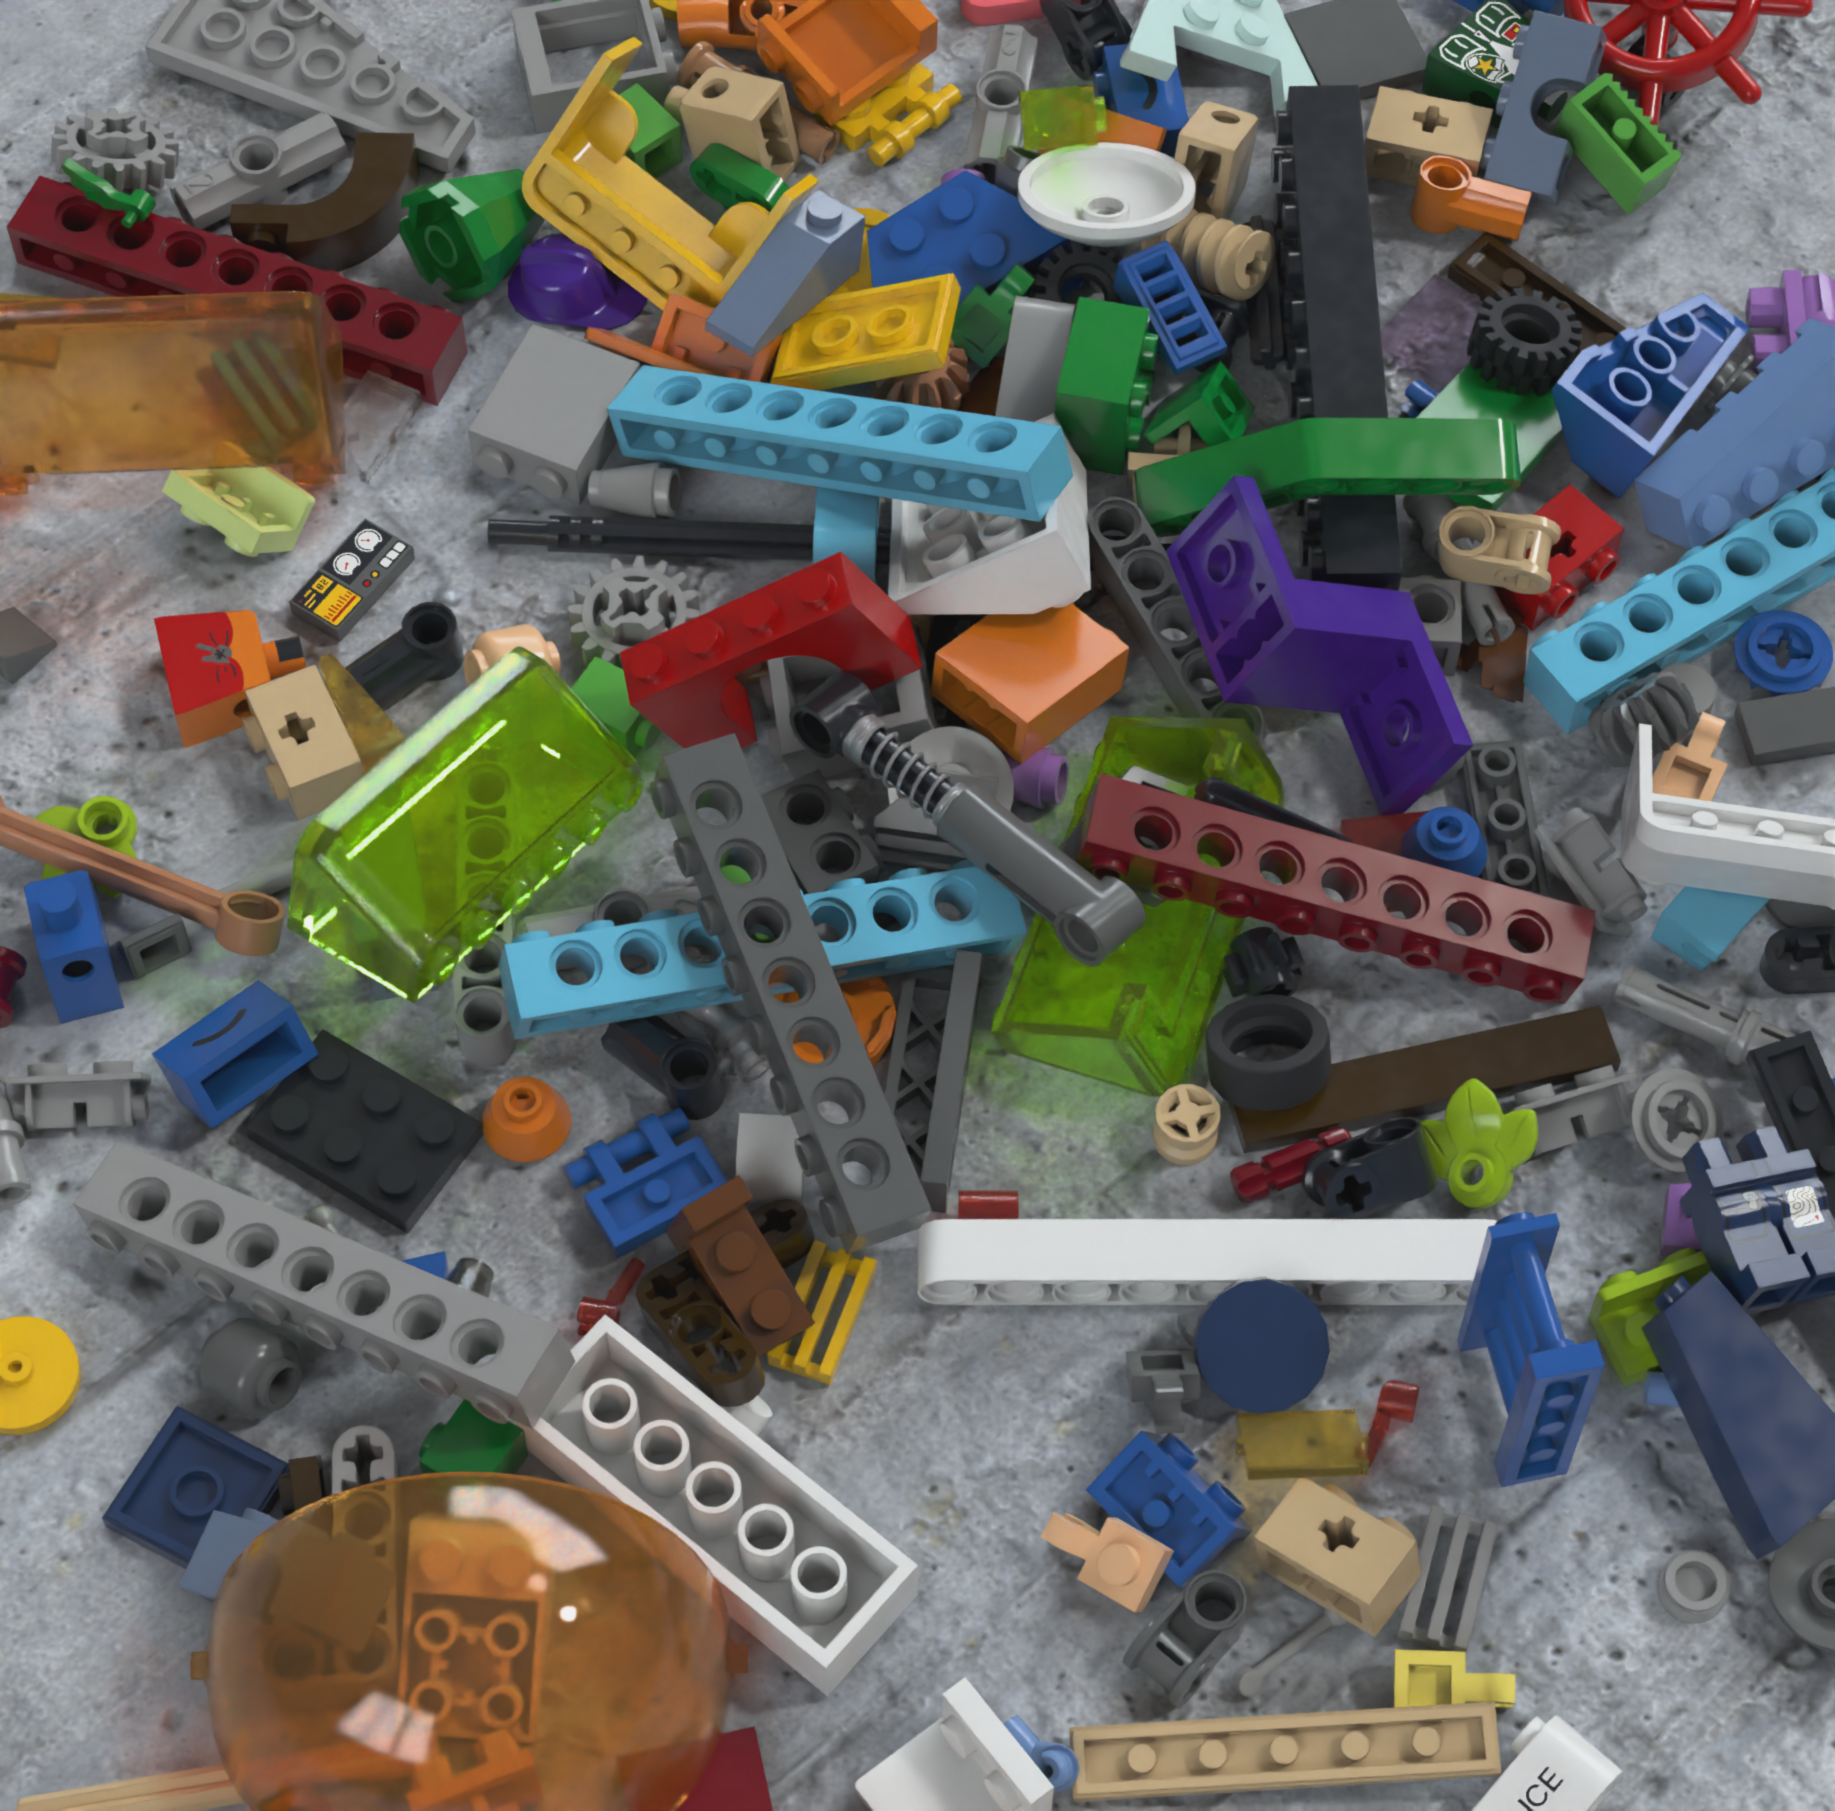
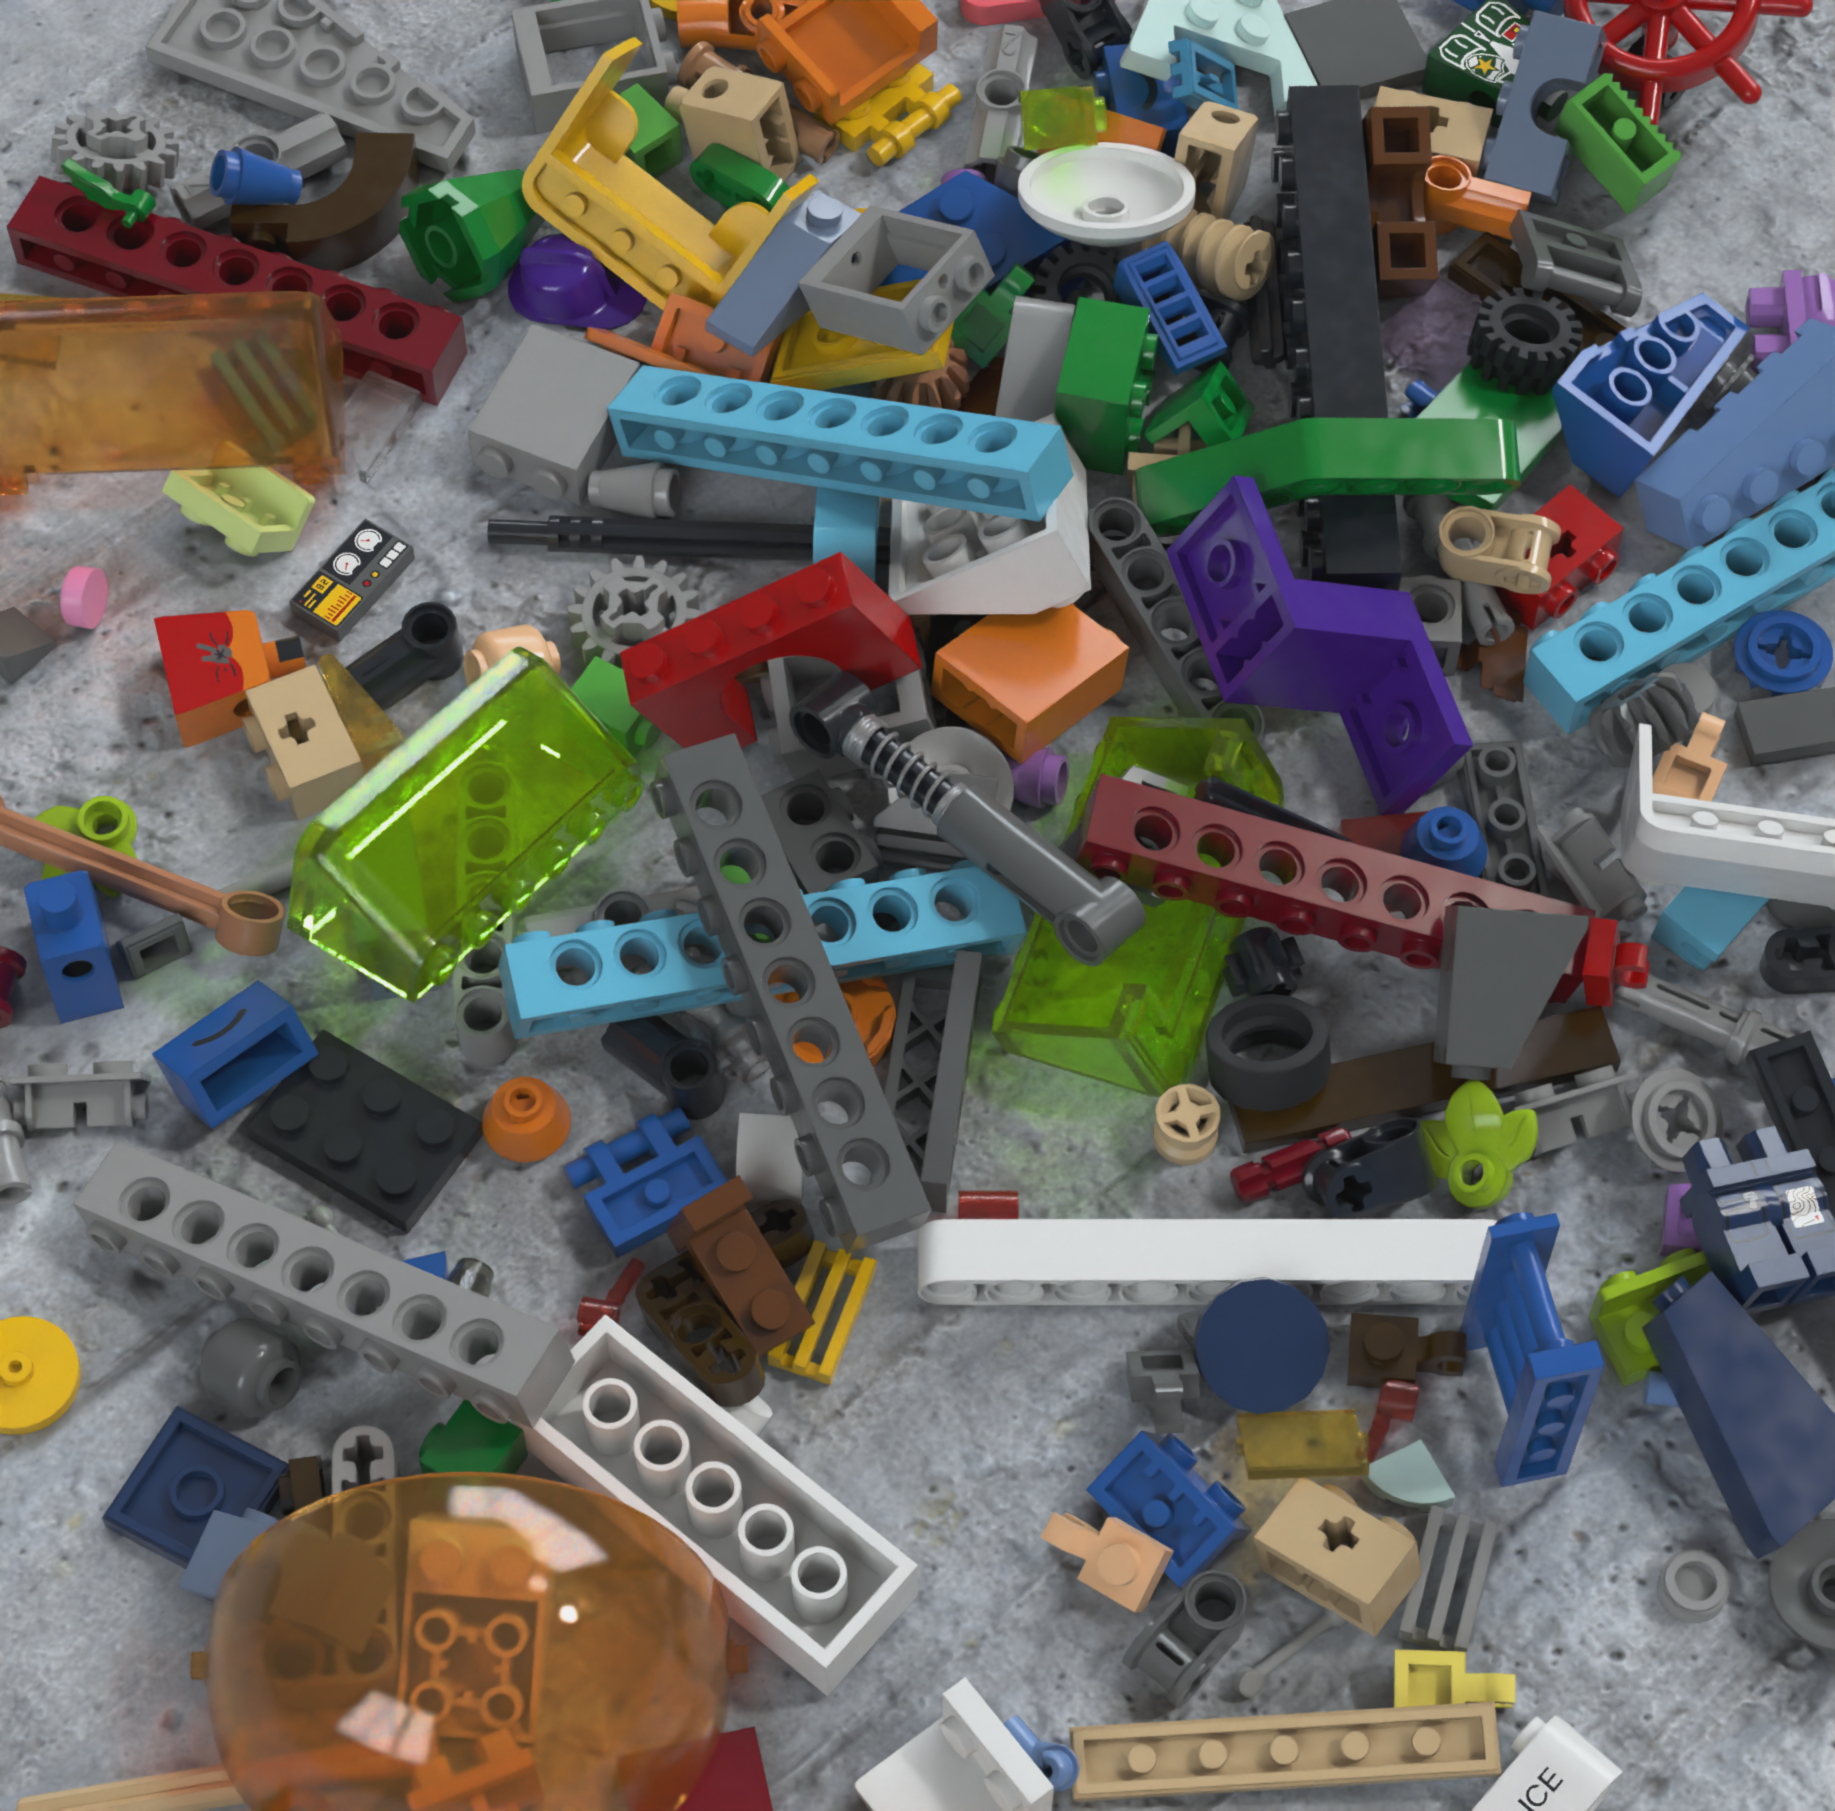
none -> bright pink tile [60,565,108,629]
none -> blue cone [210,146,302,205]
none -> light grey window [798,205,995,355]
none -> dark azure tile [1168,38,1238,111]
none -> dark brown plate [1347,1313,1466,1390]
none -> light aqua tile [1359,1439,1455,1512]
none -> reddish brown arch [1362,106,1438,298]
none -> dark grey slope [1433,906,1588,1080]
none -> dark grey plate [1509,209,1643,317]
none -> red tile [1582,918,1650,1007]

